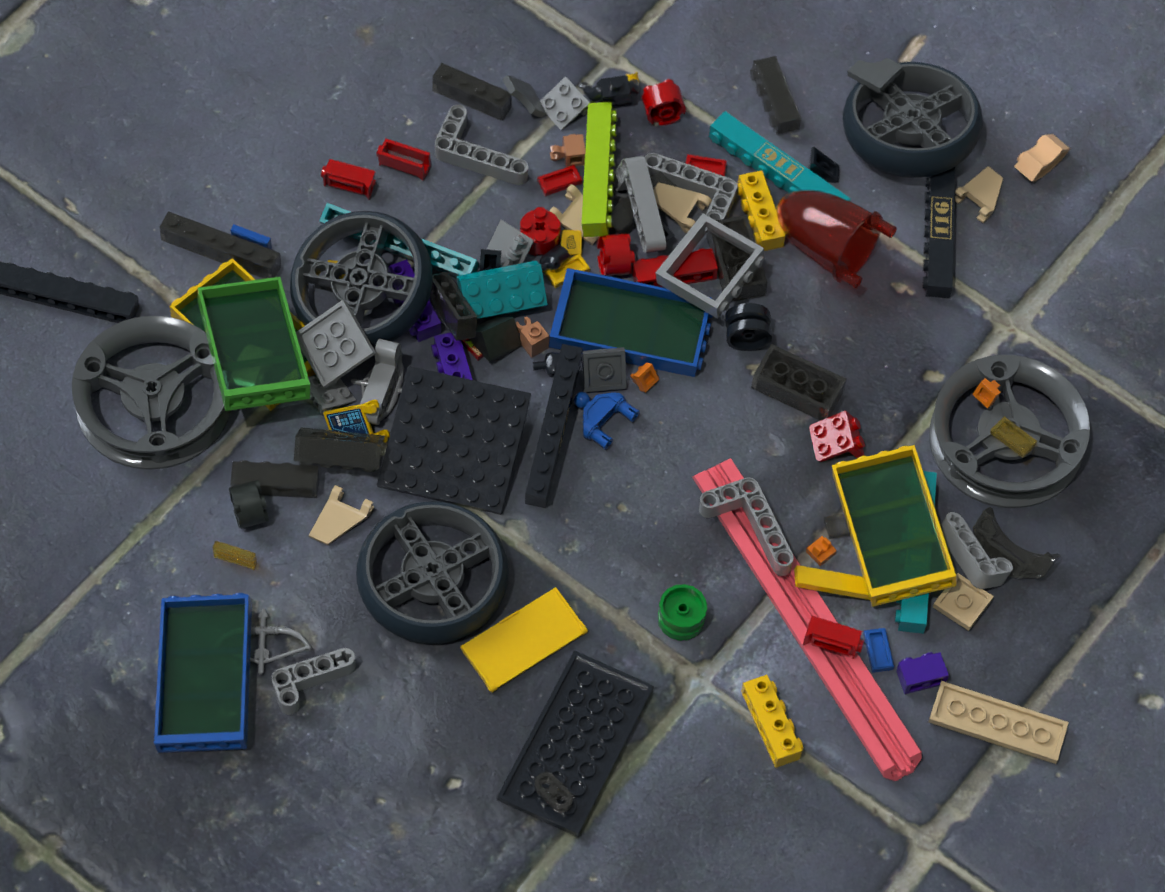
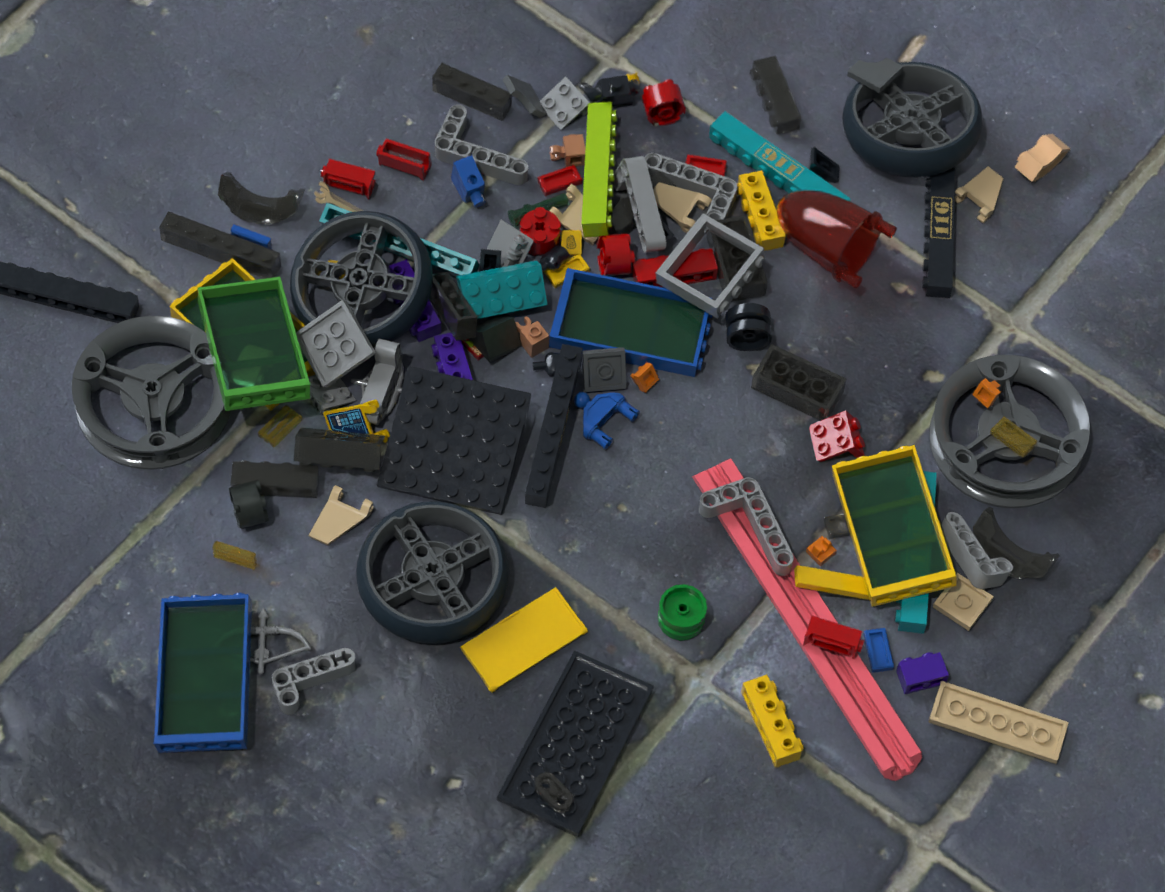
none -> clear smoke windscreen [218,172,305,224]
none -> clear yellow tile [258,405,302,448]
none -> tan flag [314,181,363,212]
none -> blue torso [451,155,486,208]
none -> clear green pin [508,193,569,228]

